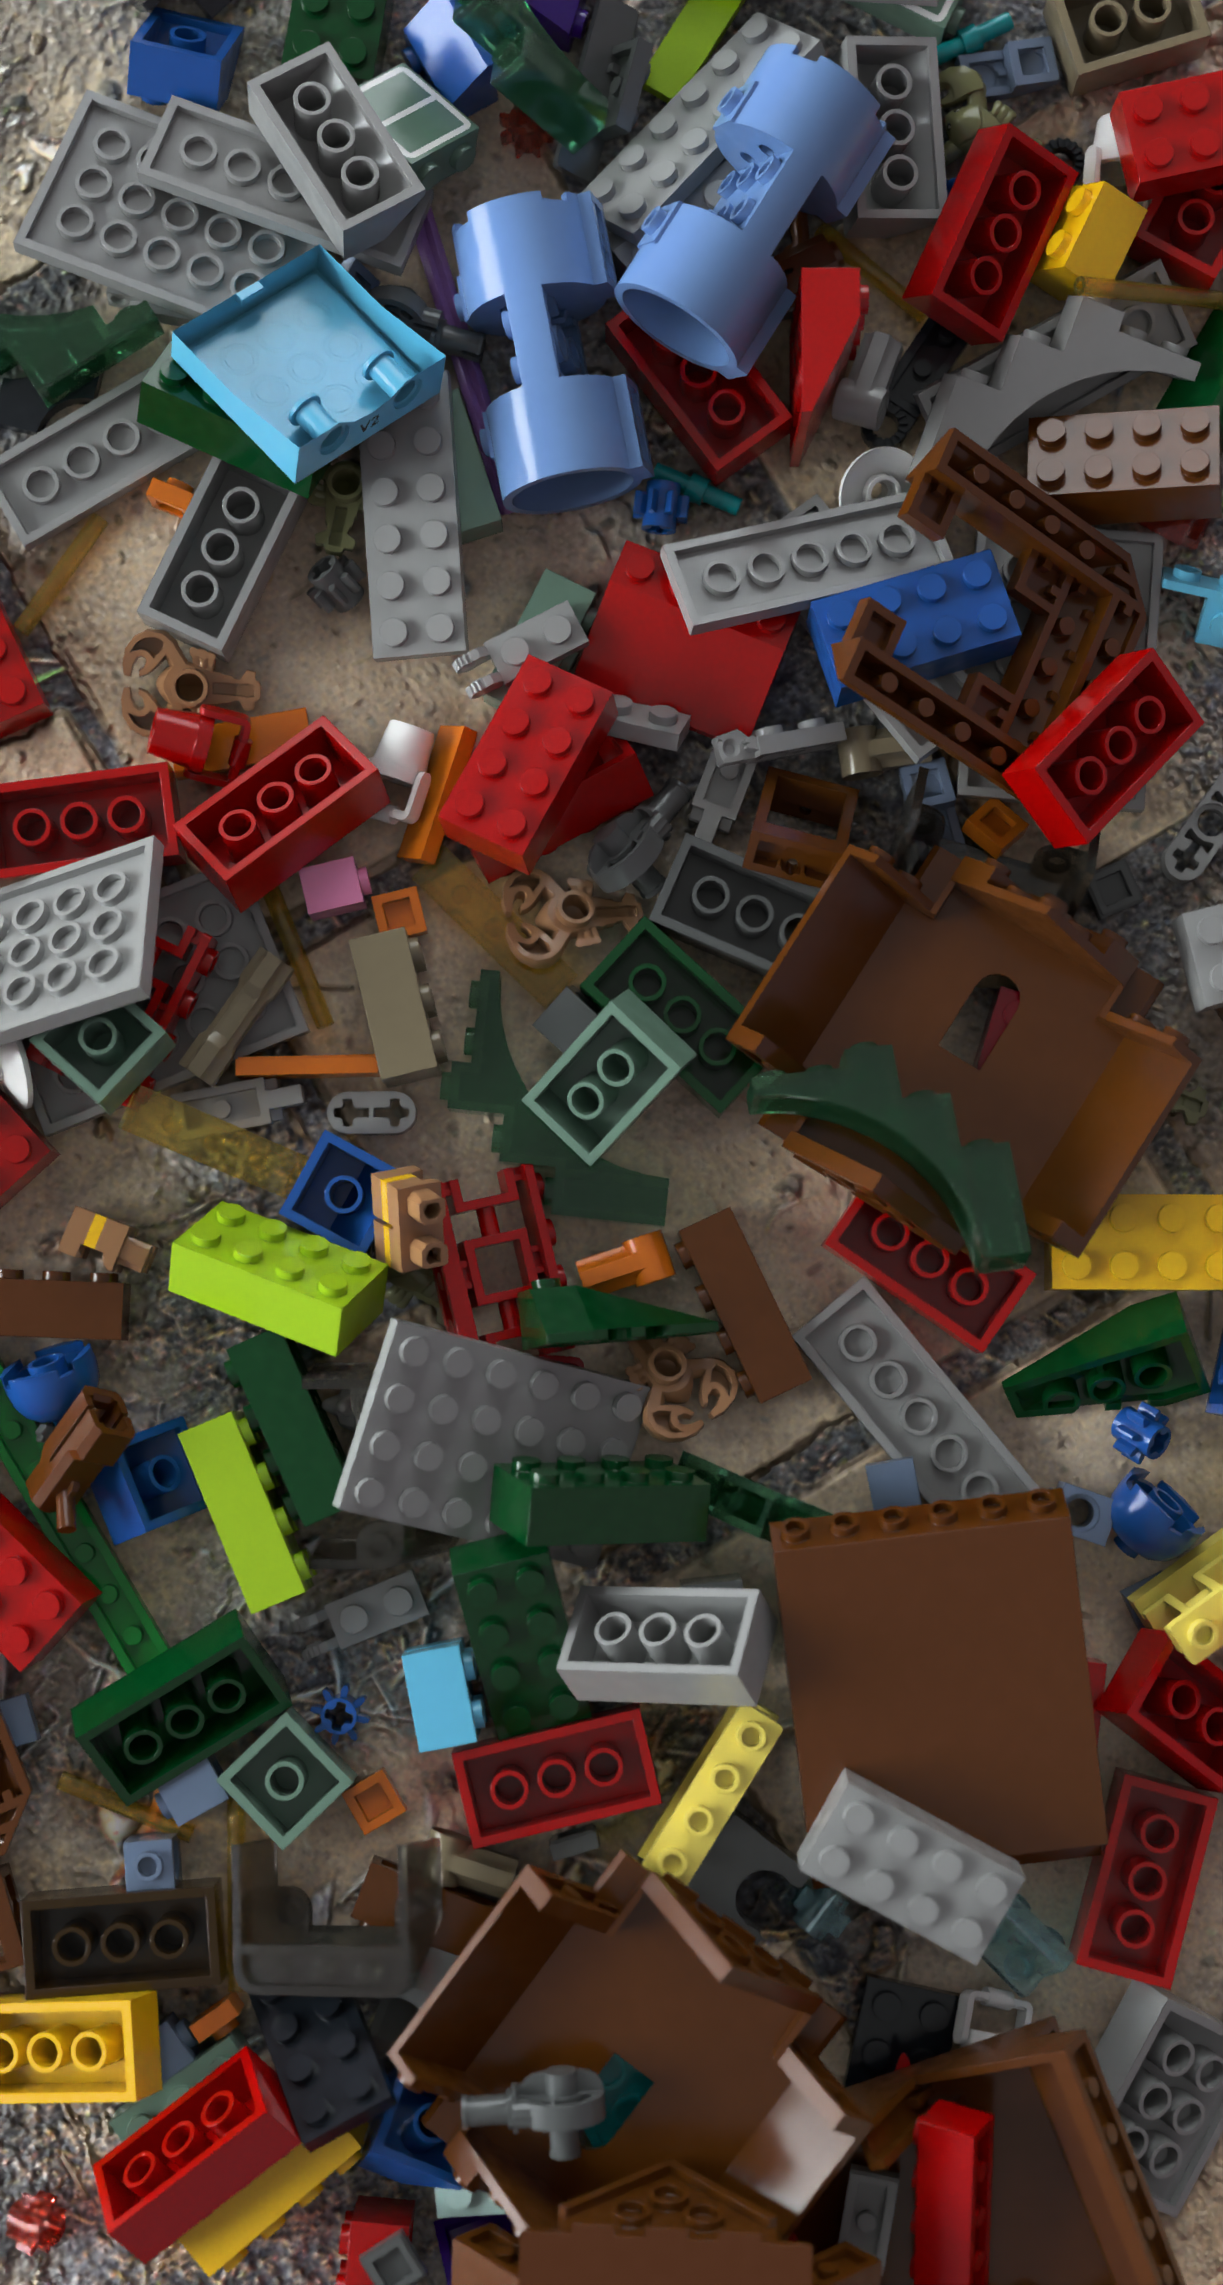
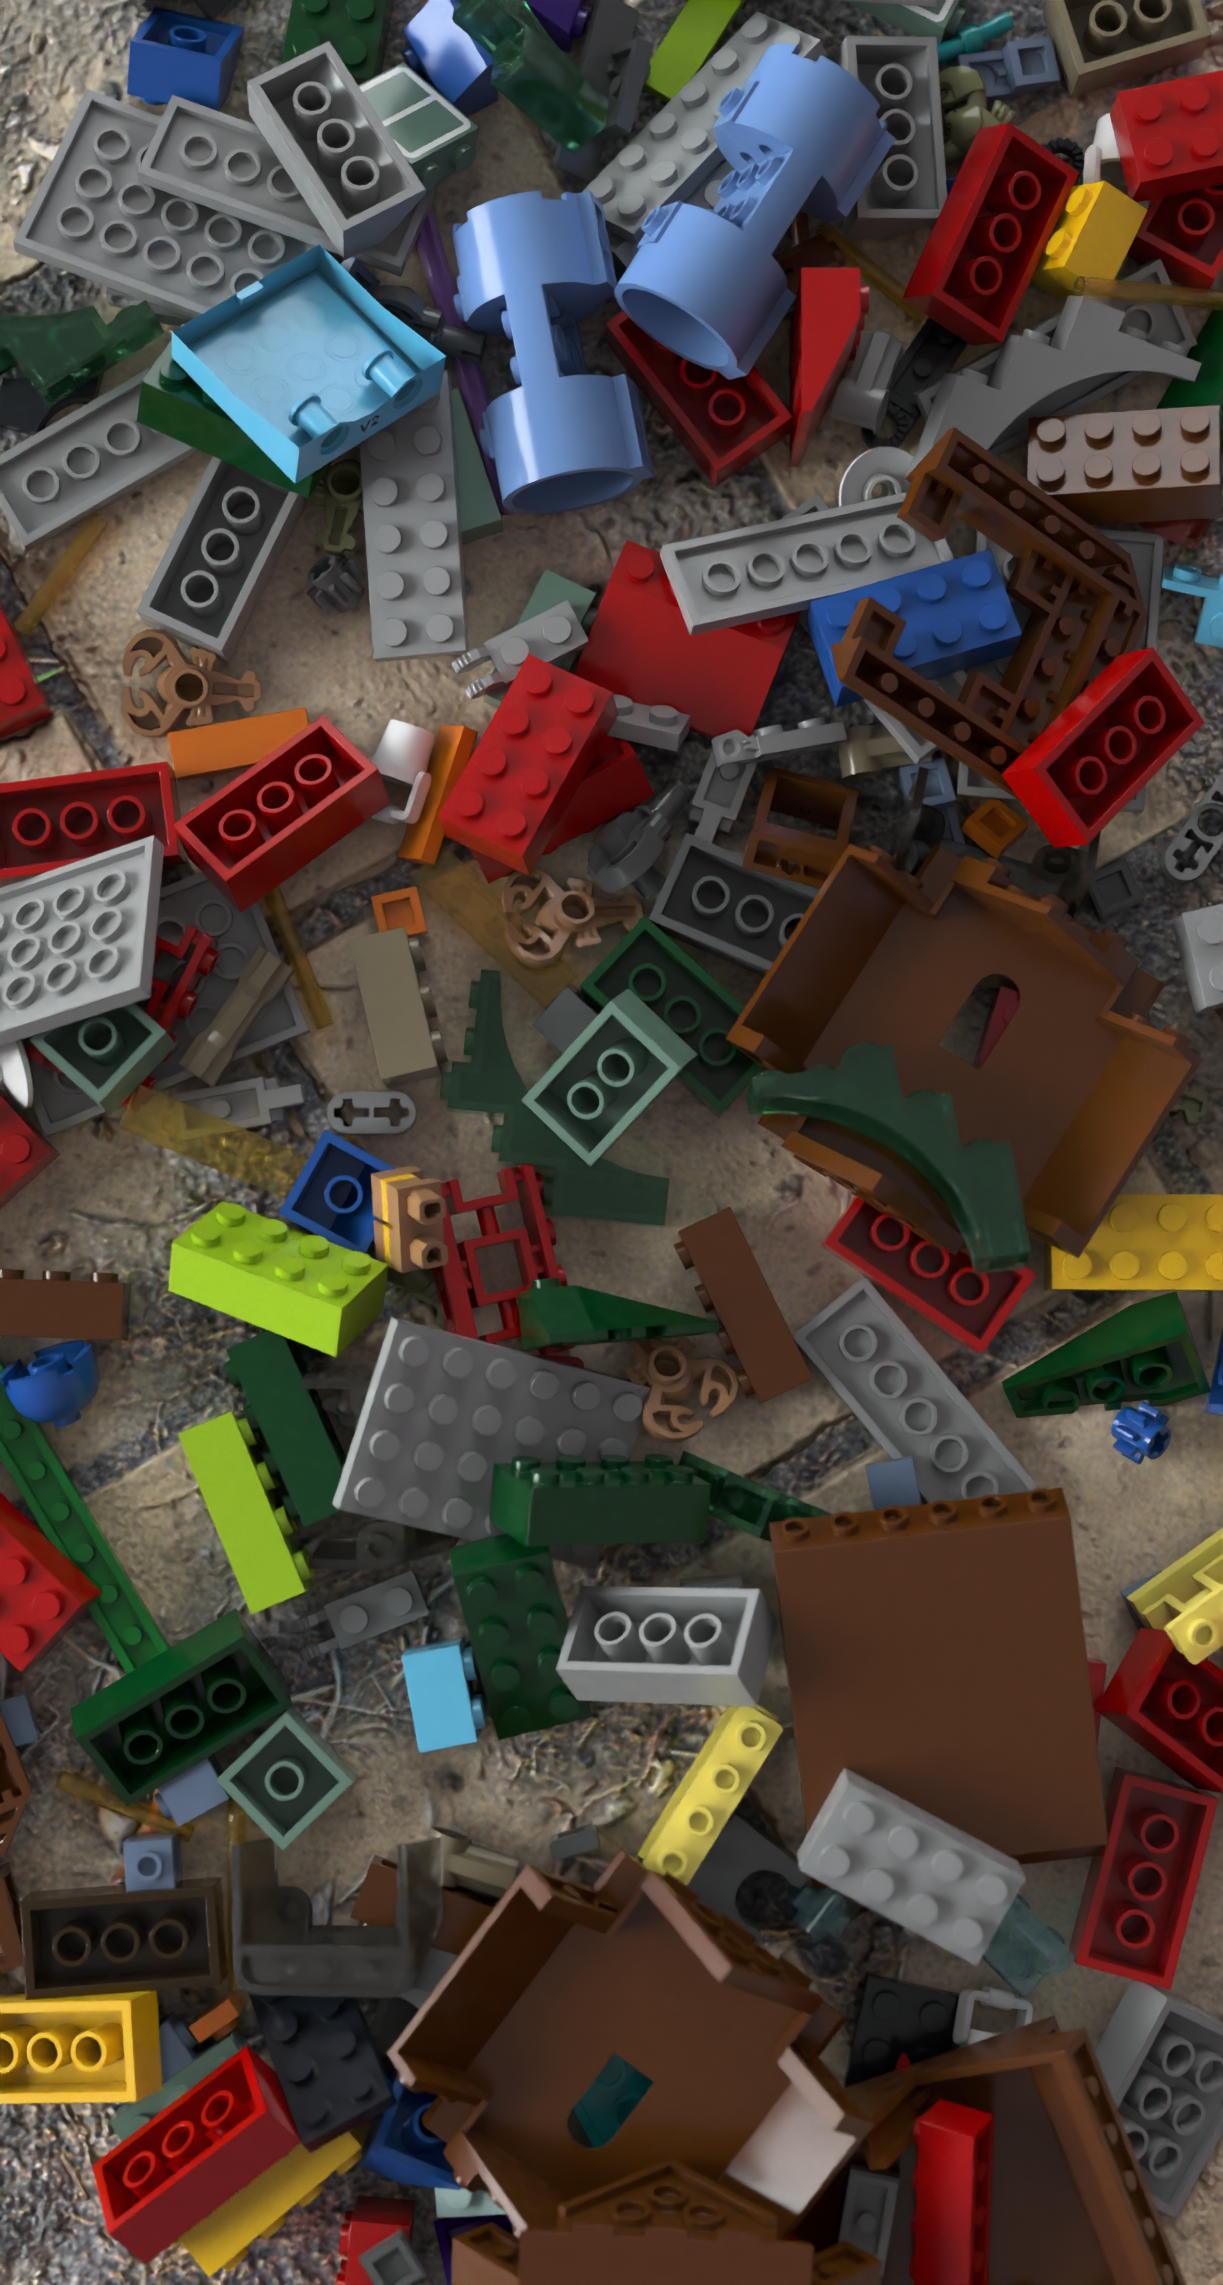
clear red gear [5,2190,67,2256] -> none
reddish brown piece [25,1385,136,1534] -> none
medium nougat hips [57,1205,158,1274] -> none
blue slope [90,1416,207,1546] -> none
orange plate [146,477,194,519] -> none
red piece [147,704,253,788] -> none
orange tile [235,1054,380,1080] -> none
bright pink brick [298,856,373,921] -> none
blue gear [310,1683,371,1745] -> none
orange plate [341,1767,407,1835] -> none
red brick [451,1703,662,1850] -> none
dark grey pin [461,2065,606,2160] -> none
clear red gear [499,97,554,159] -> none
orange piece [575,1230,676,1294] -> none
blue gear [633,479,690,535] -> none
teal bar [651,462,743,516] -> none
sand blue brick [1049,1481,1114,1547] -> none
blue cylinder [1110,1467,1205,1562] -> none

